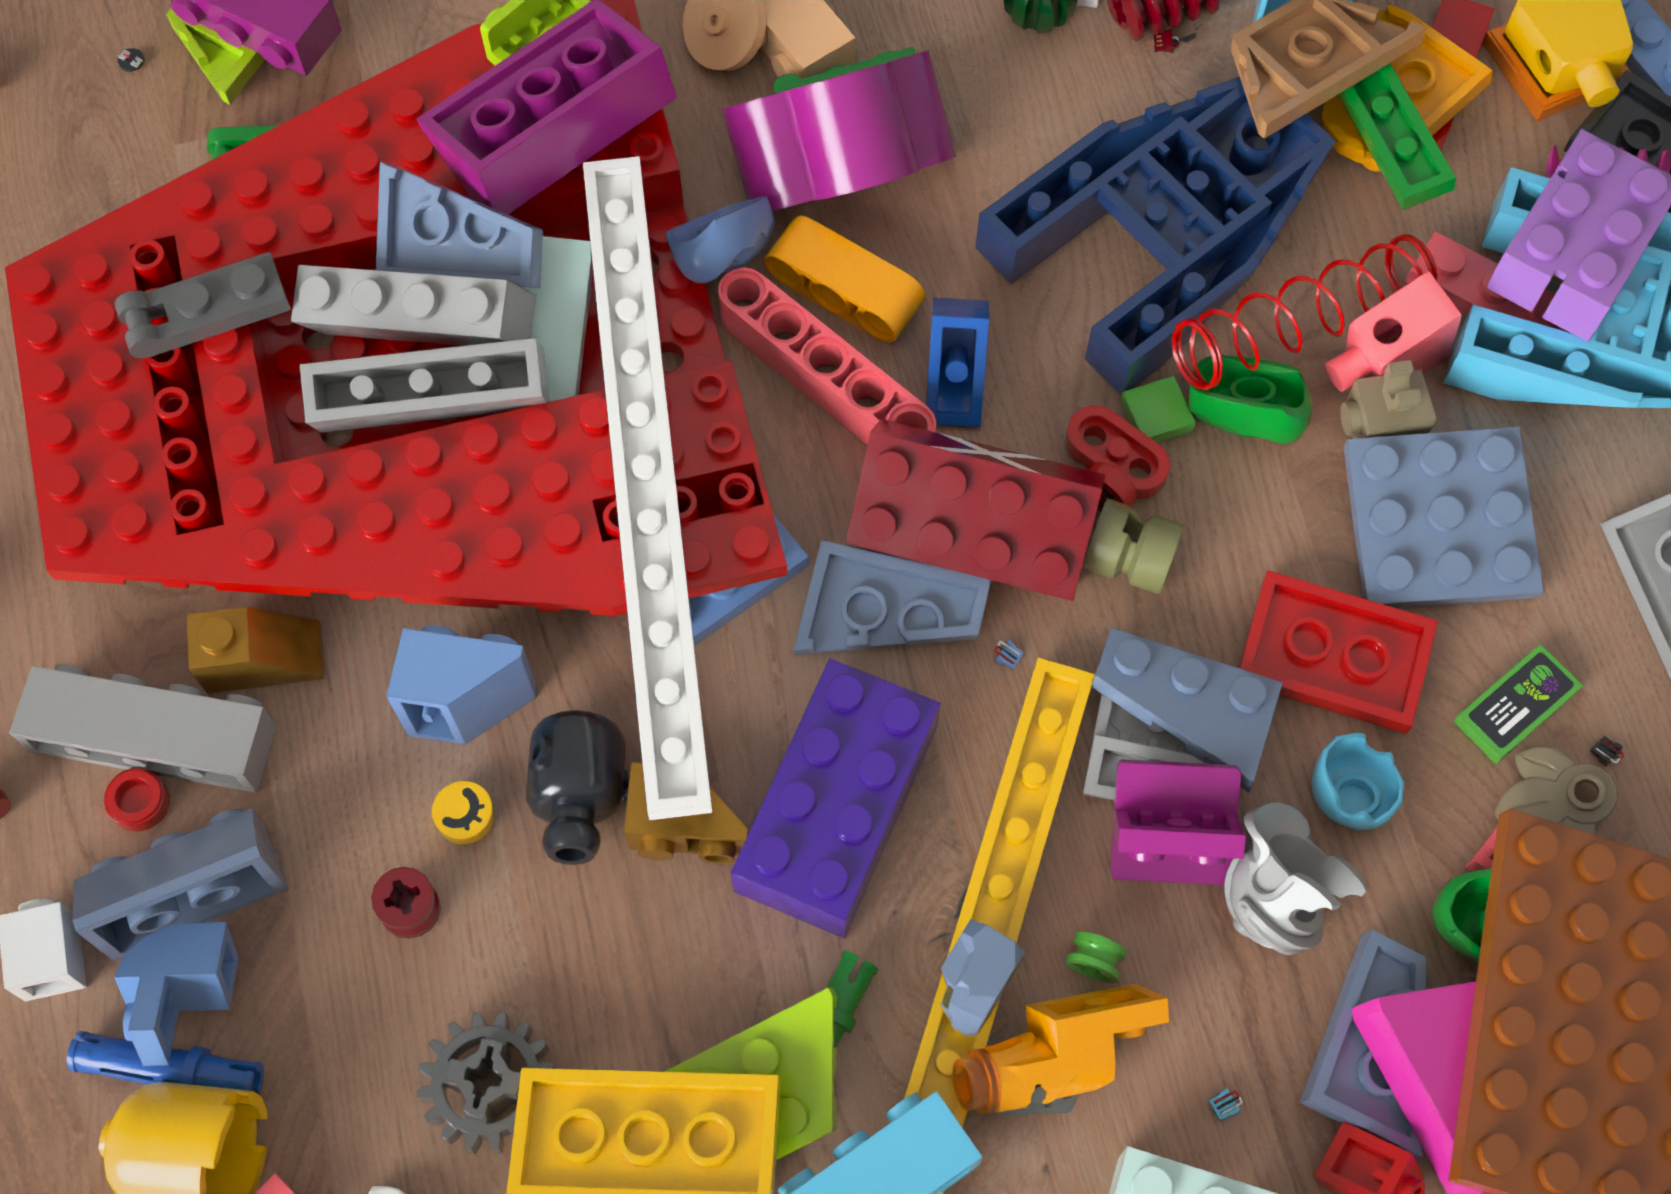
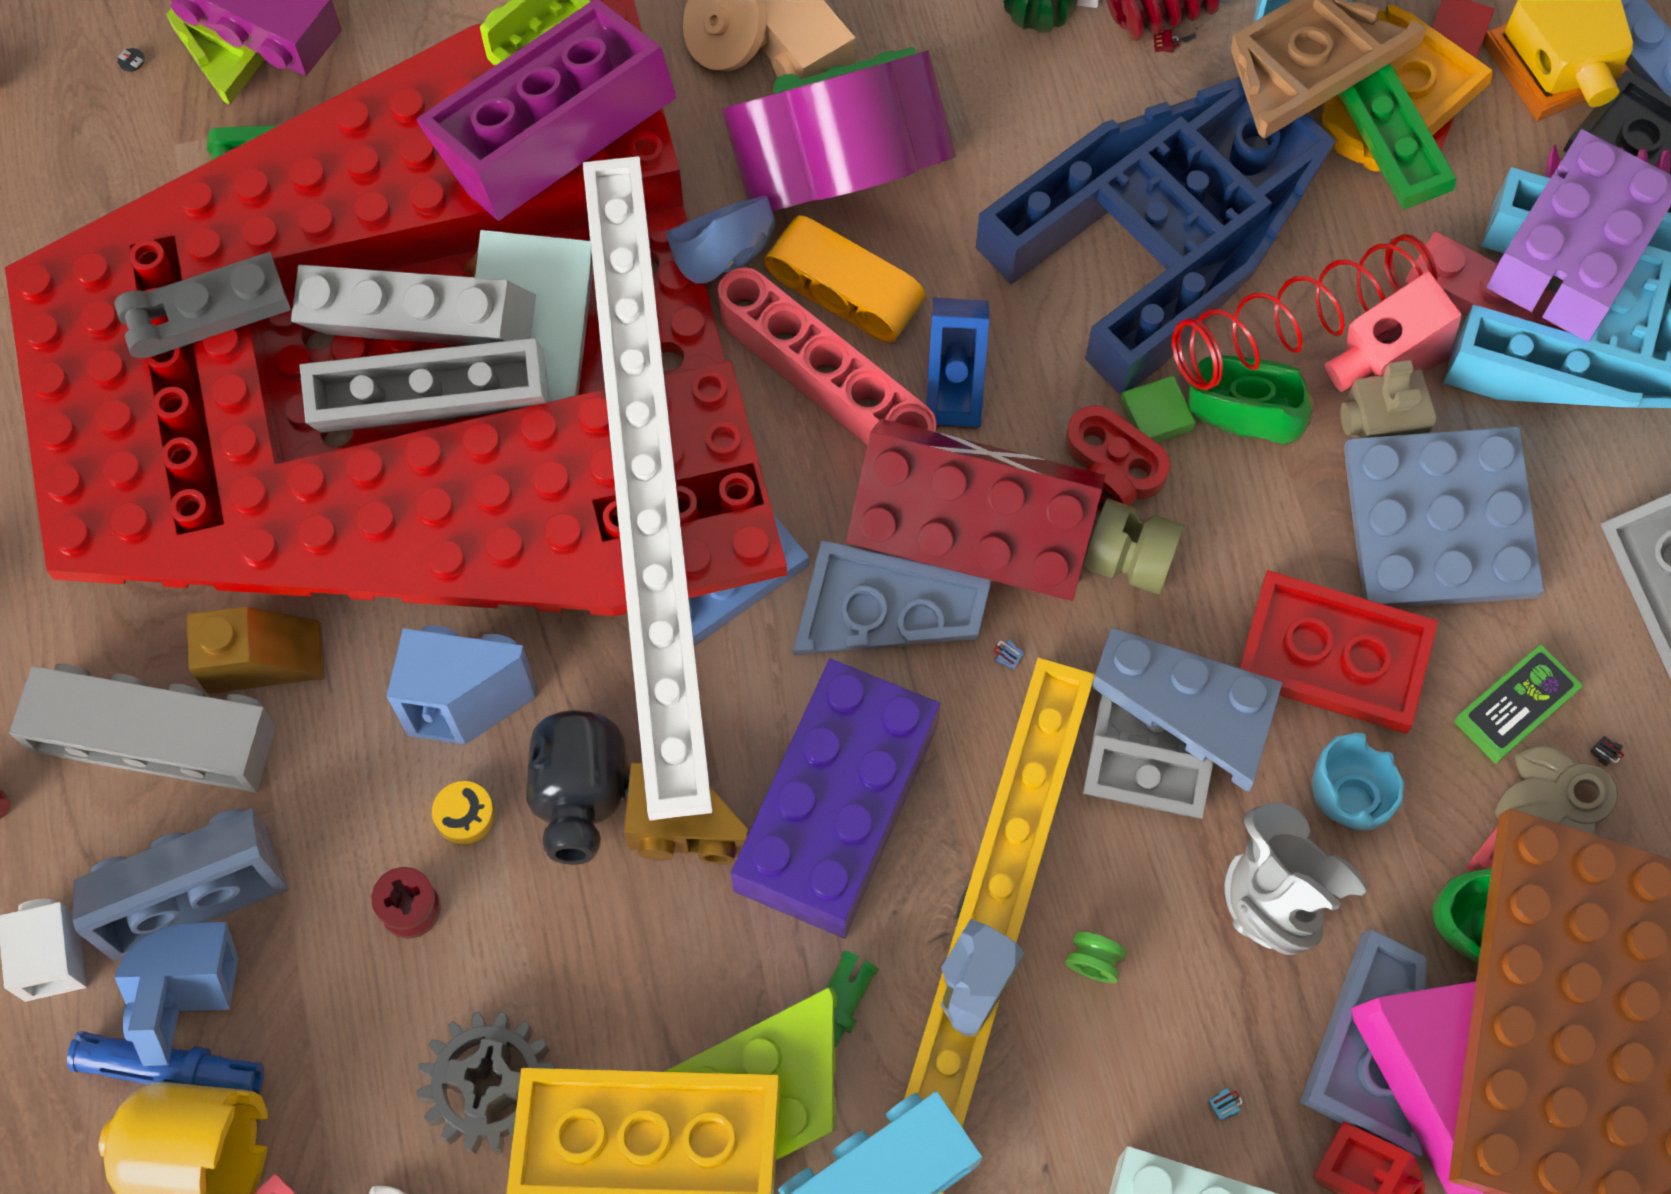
red tile [104,768,170,831] -> none
sand blue wing [376,162,543,288] -> none
light orange plate [952,983,1169,1116] -> none
magenta bracket [1110,759,1246,885] -> none

